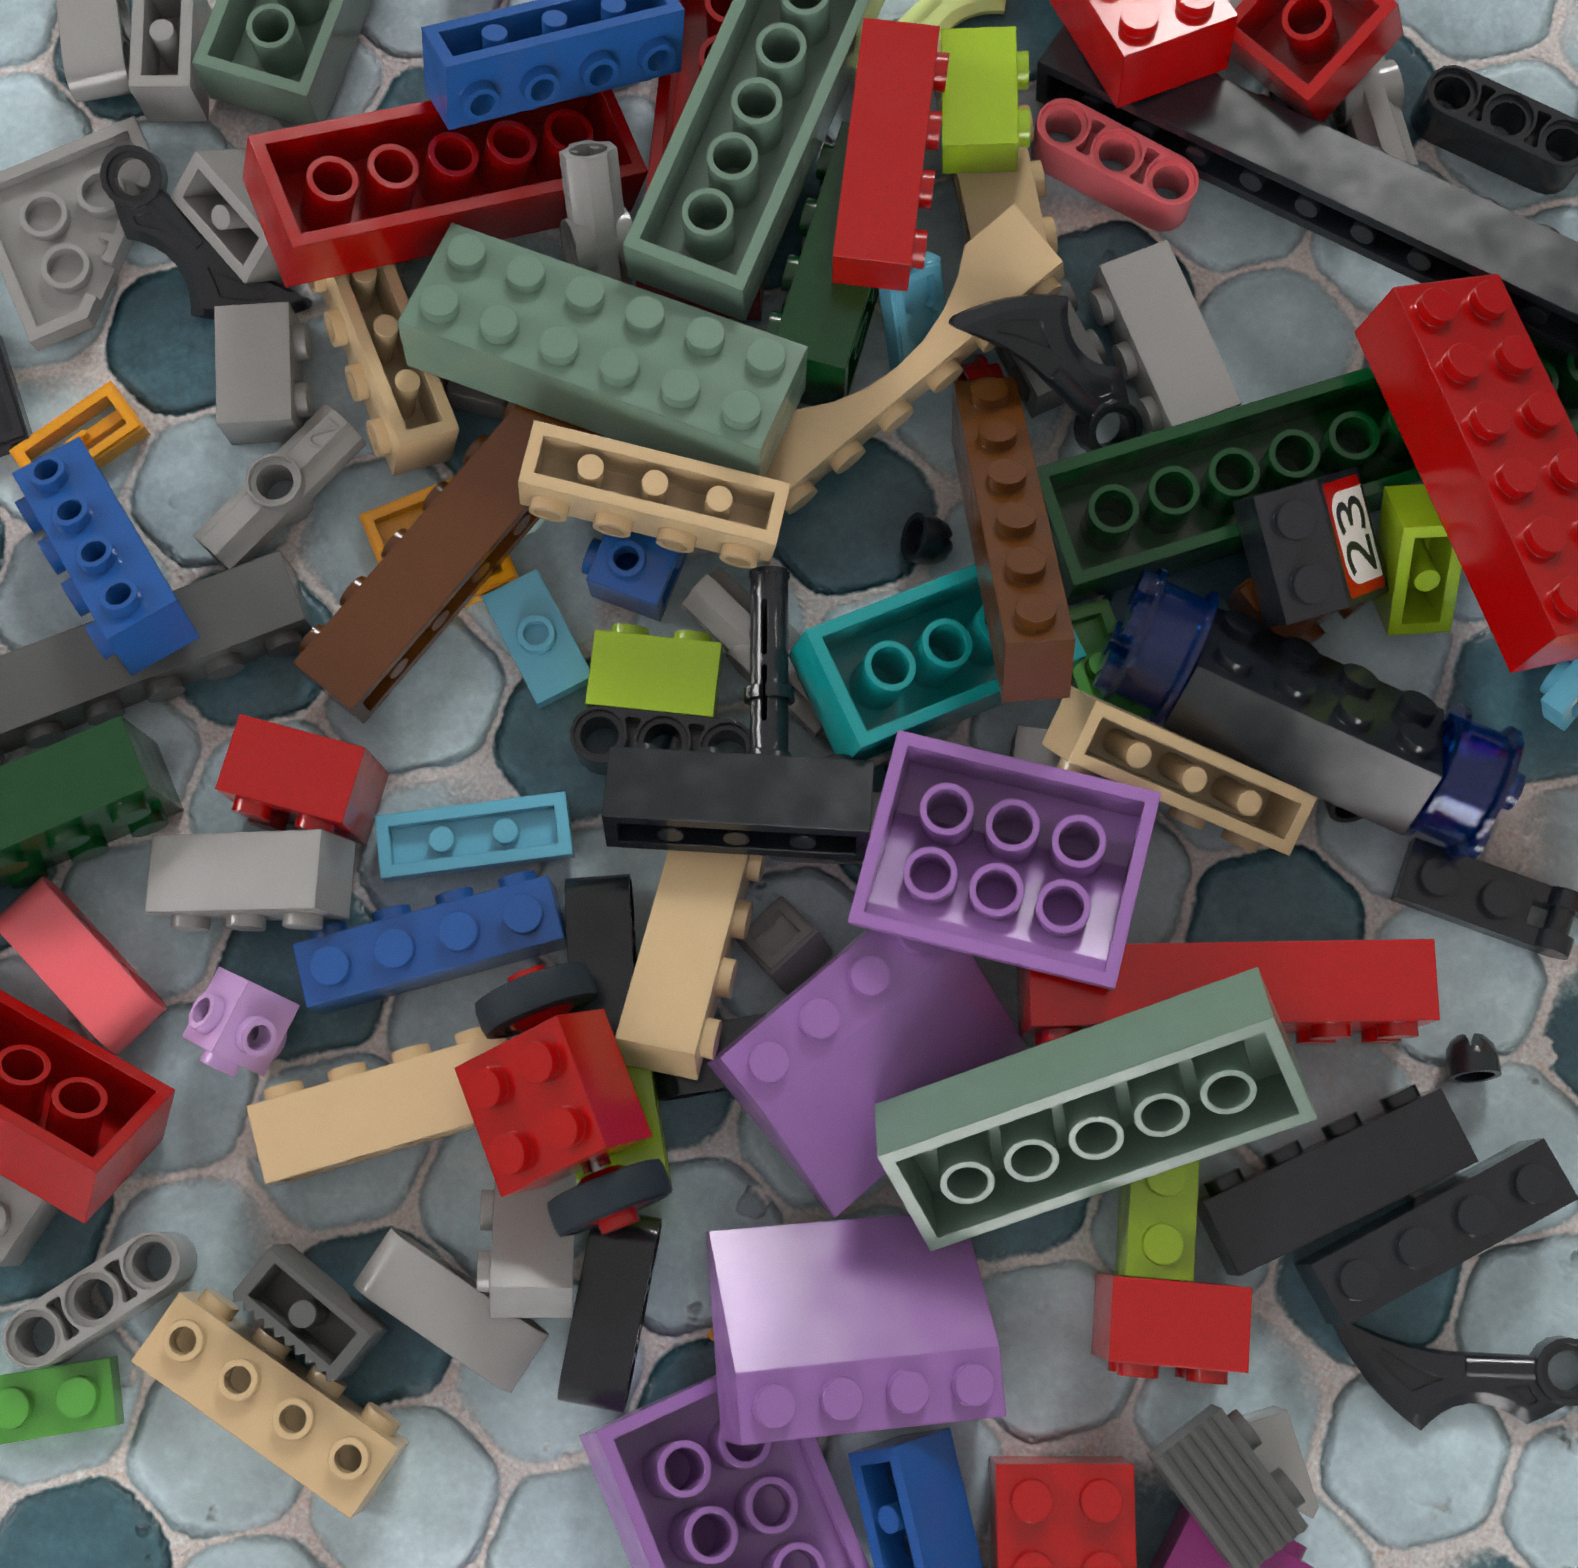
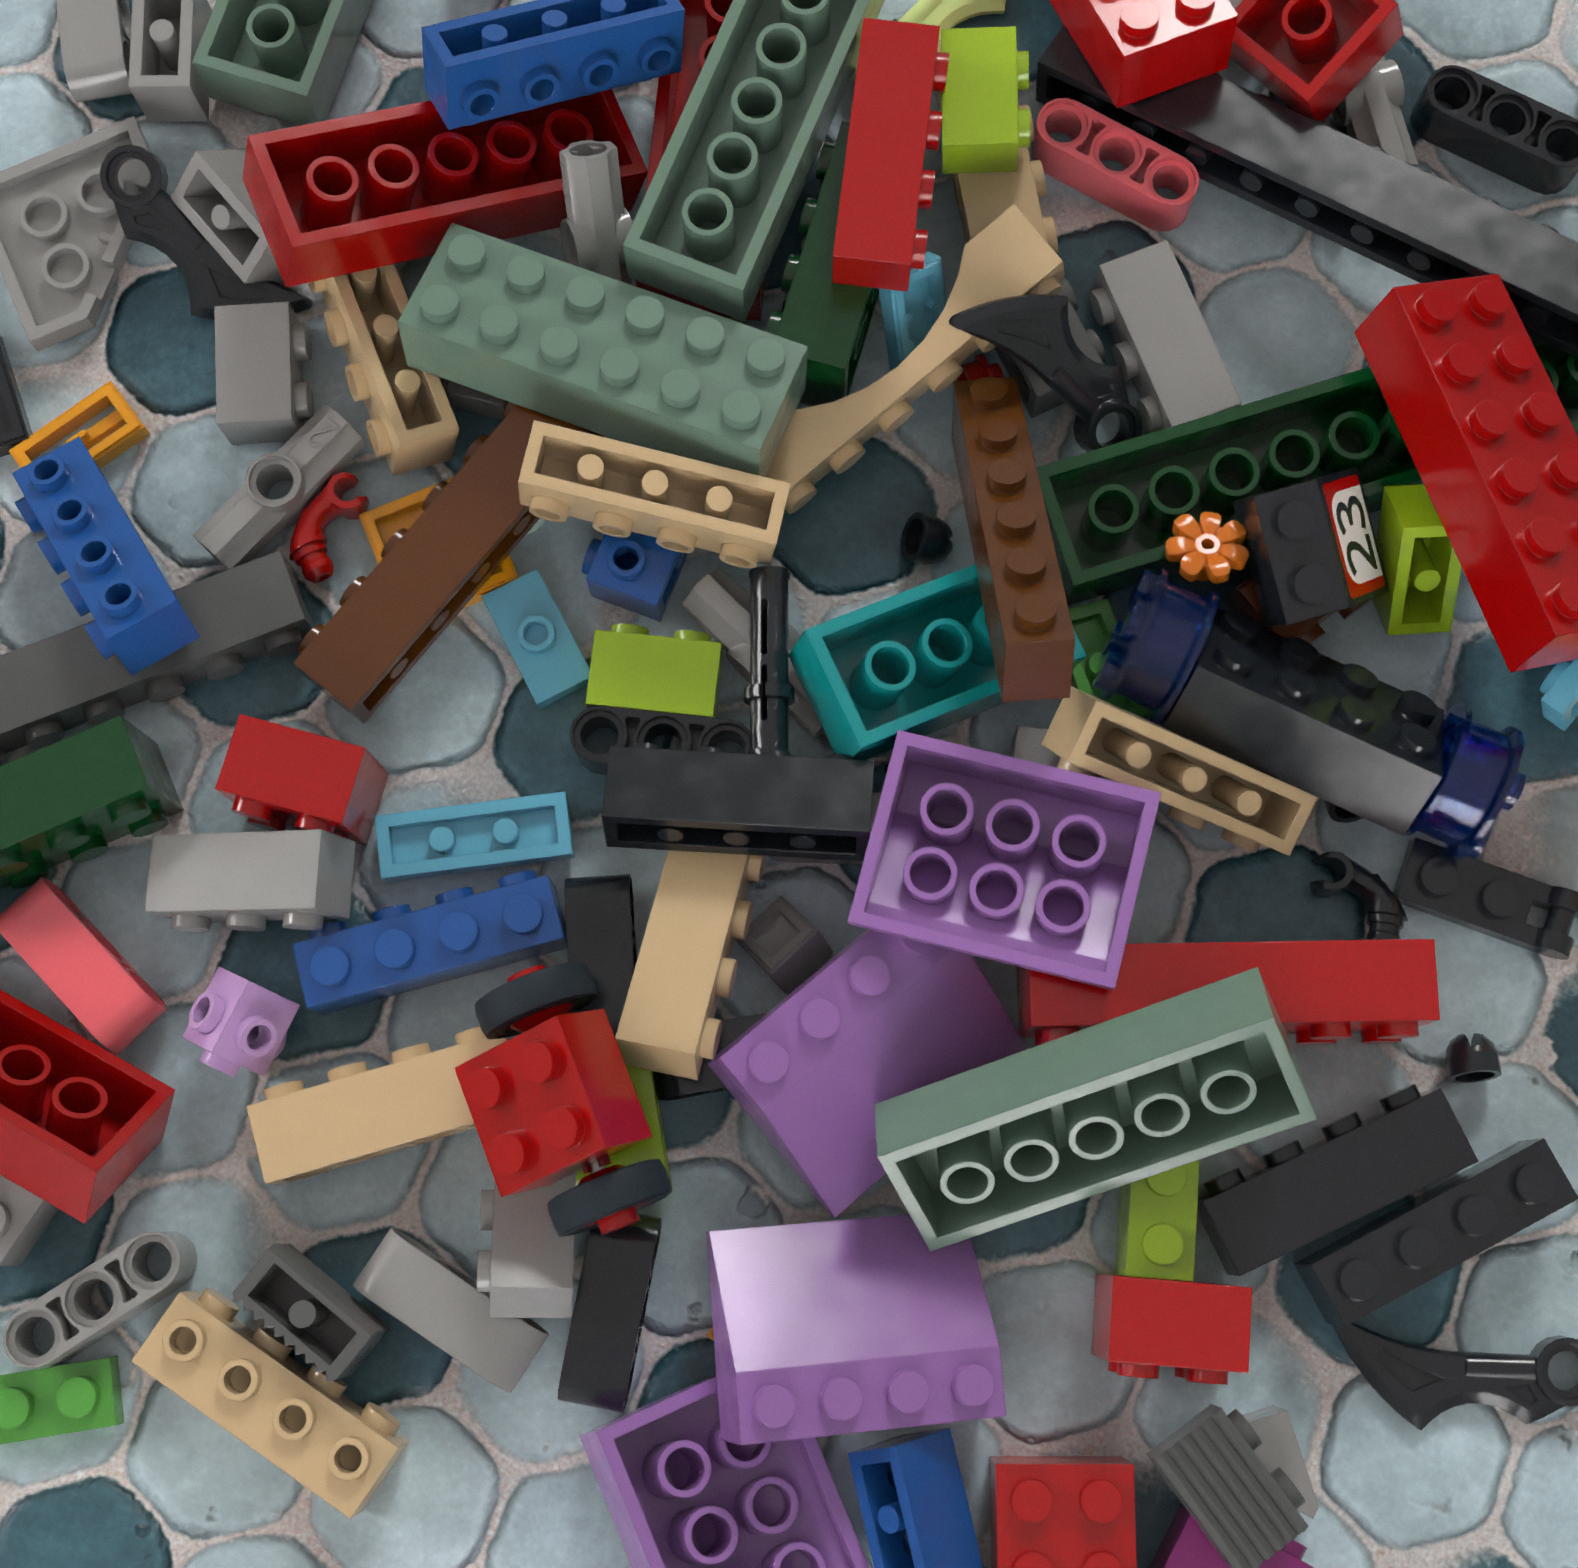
none -> red piece [289,472,370,583]
none -> orange plant [1165,511,1249,584]
none -> black piece [1309,852,1408,940]

